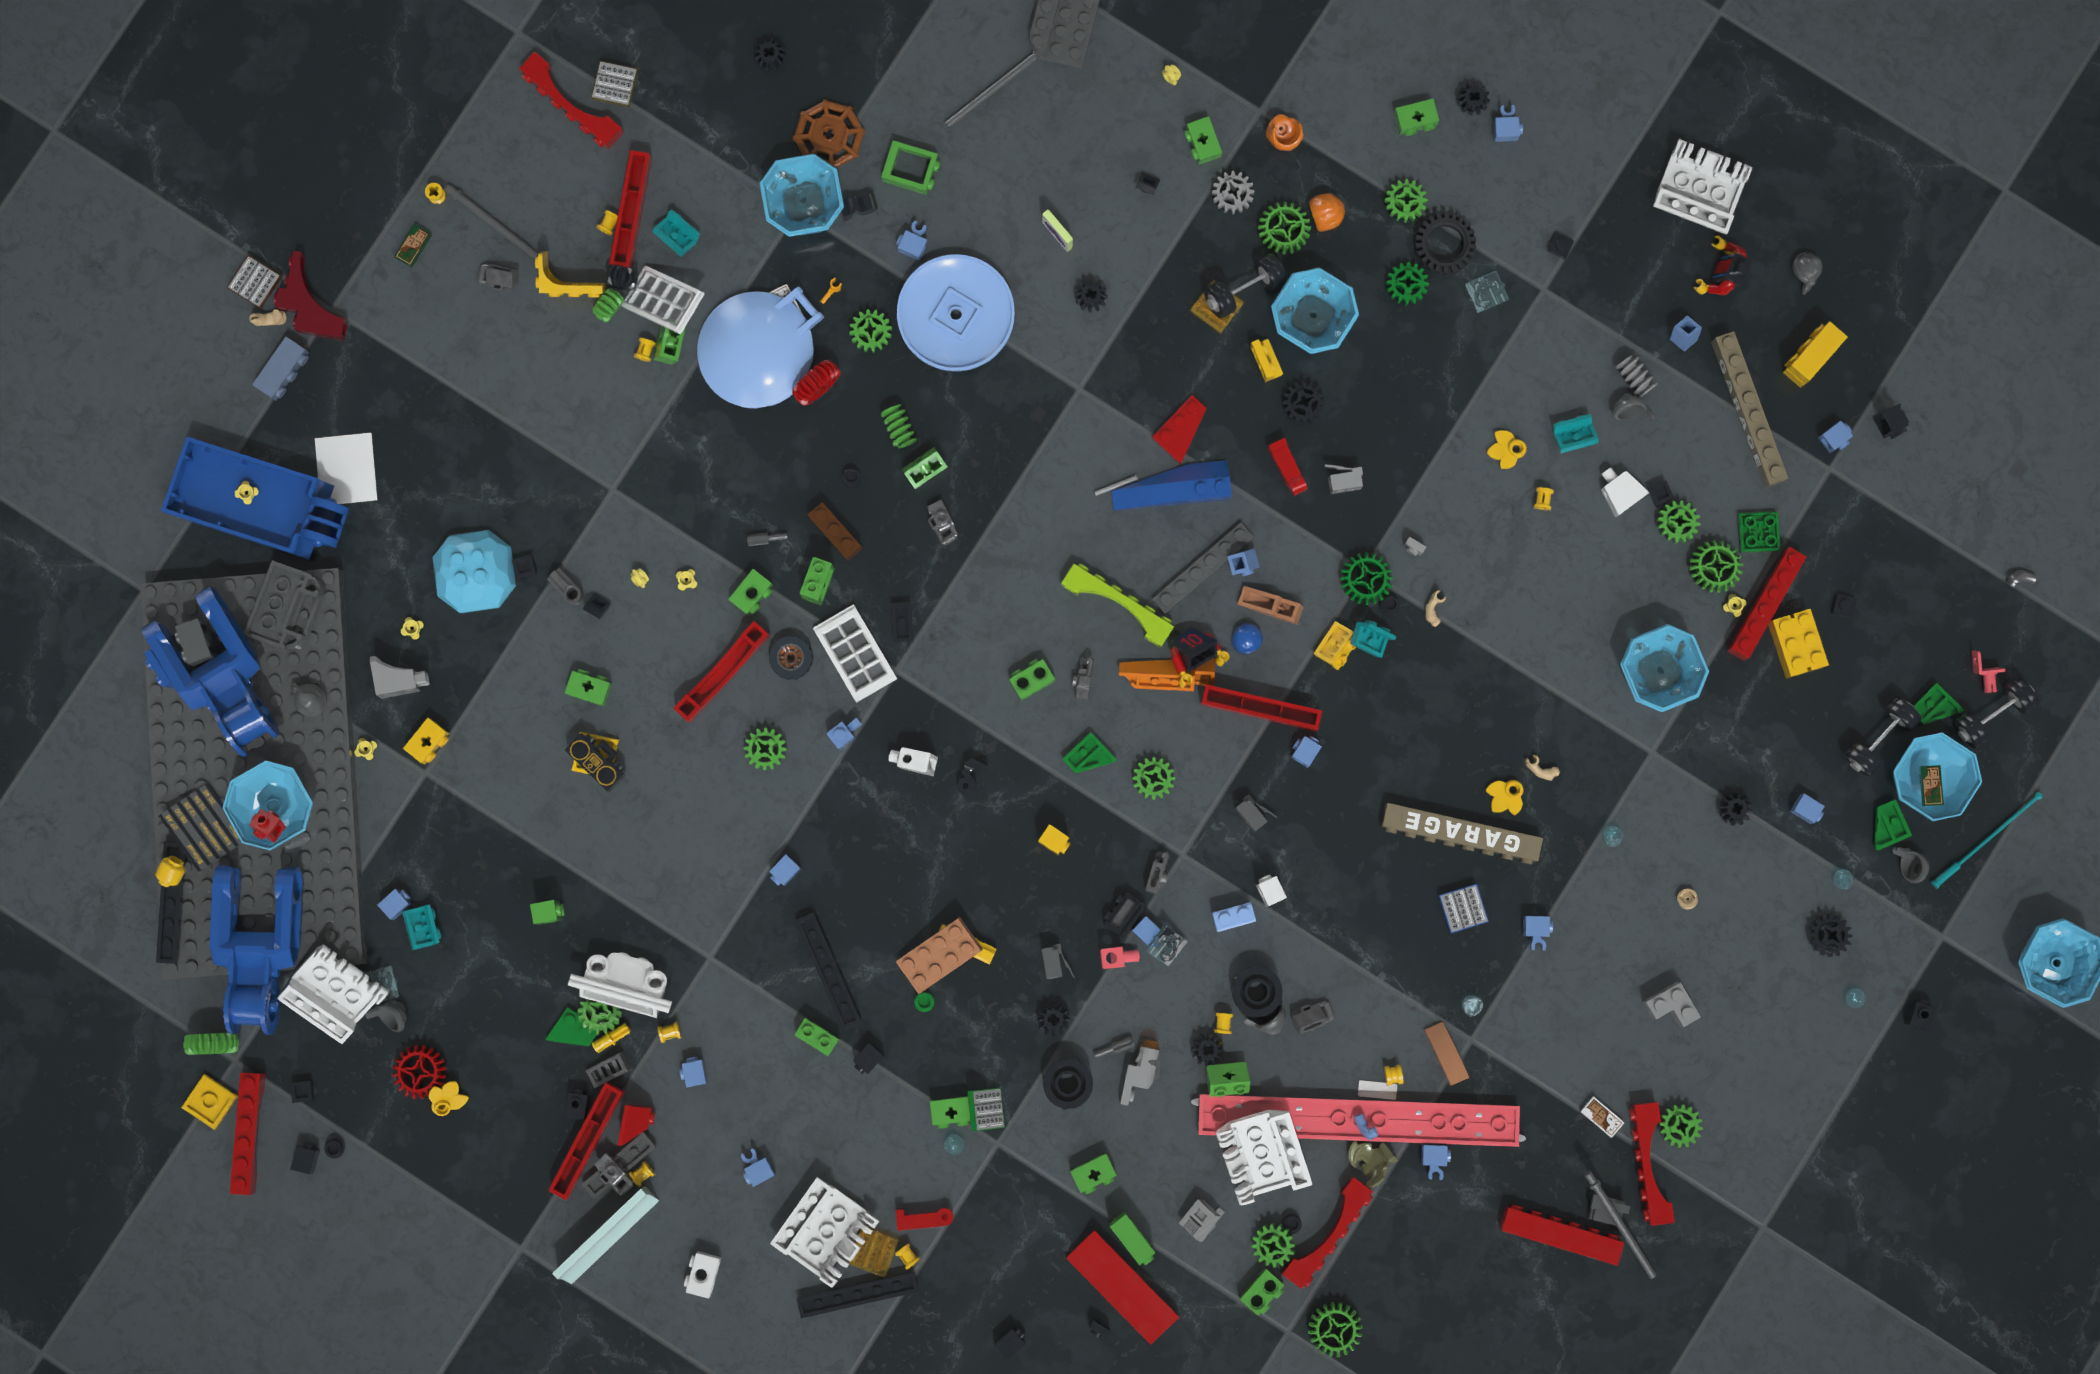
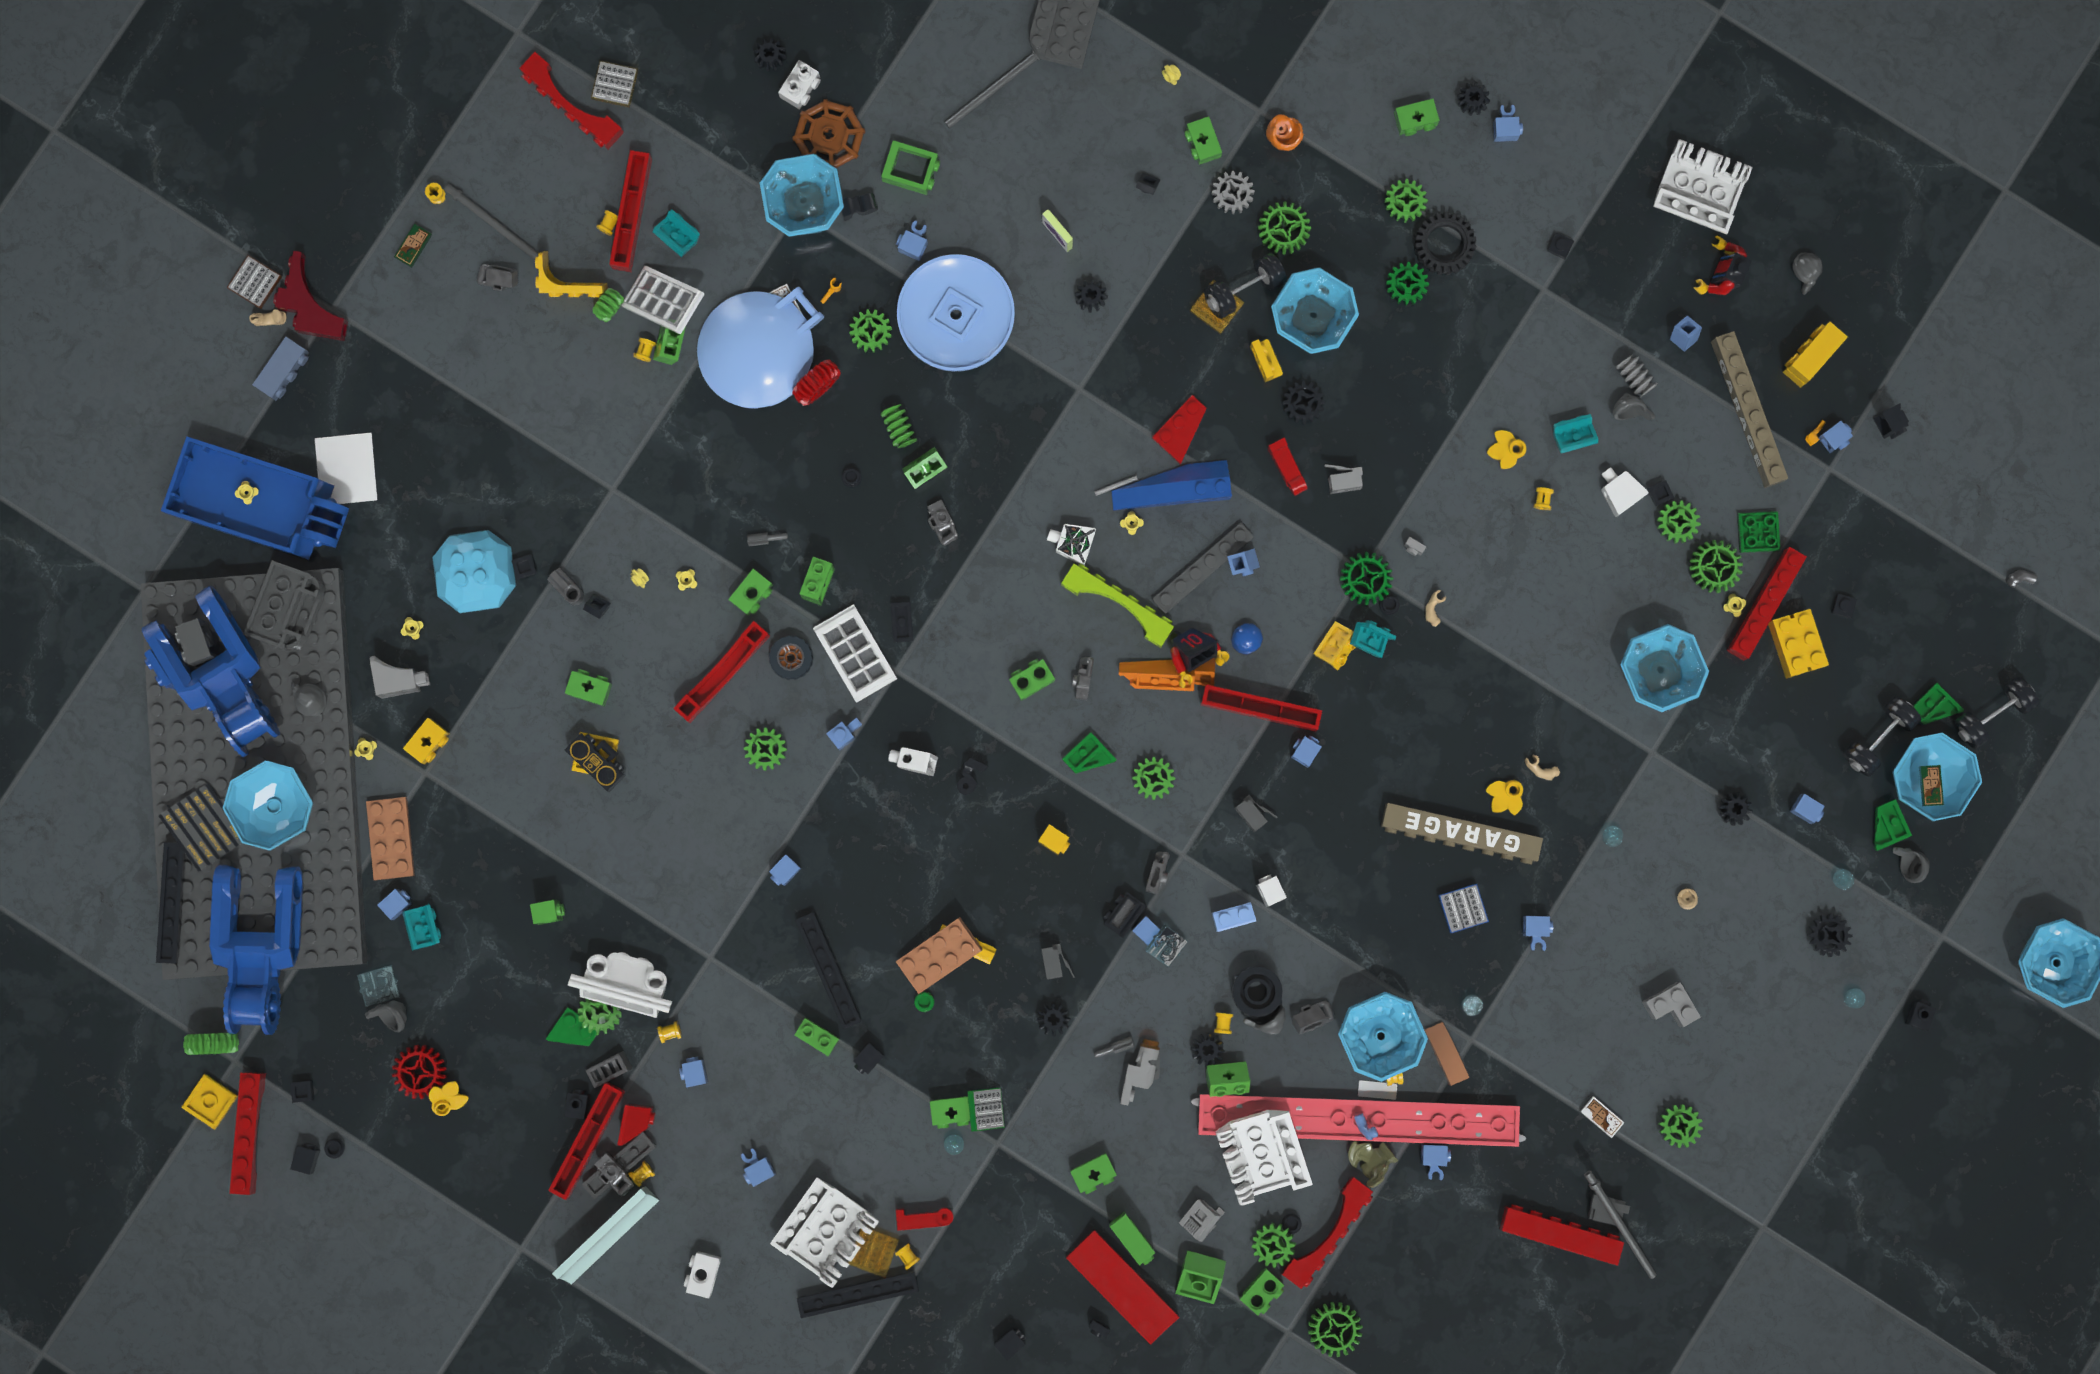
yellow head [155,856,186,887] -> none
red brick [249,809,286,843] -> none
white slope [277,944,389,1044] -> none
yellow axle [592,1023,630,1053] -> none
black gear [604,265,638,291] -> none
reddish brown arch [808,502,862,562] -> none
black piece [1043,1057,1093,1111] -> none
coral bracket [1100,947,1140,969] -> none
nougat slope [1238,586,1304,625] -> none
orange piece [1309,193,1345,232] -> none
clear light blue piece [1465,271,1509,313] -> none
red arch [1629,1101,1675,1226] -> none
teal piece [1930,792,2043,889] -> none
coral bracket [1972,650,2005,693] -> none
none -> nougat plate [366,797,415,880]
none -> white brick [778,60,821,110]
none -> torso [1047,524,1096,566]
none -> light yellow plate [1120,511,1144,535]
none -> bright green slope [1175,1251,1226,1304]
none -> medium azure rock [1338,992,1428,1082]
none -> light orange hand [1805,420,1826,446]

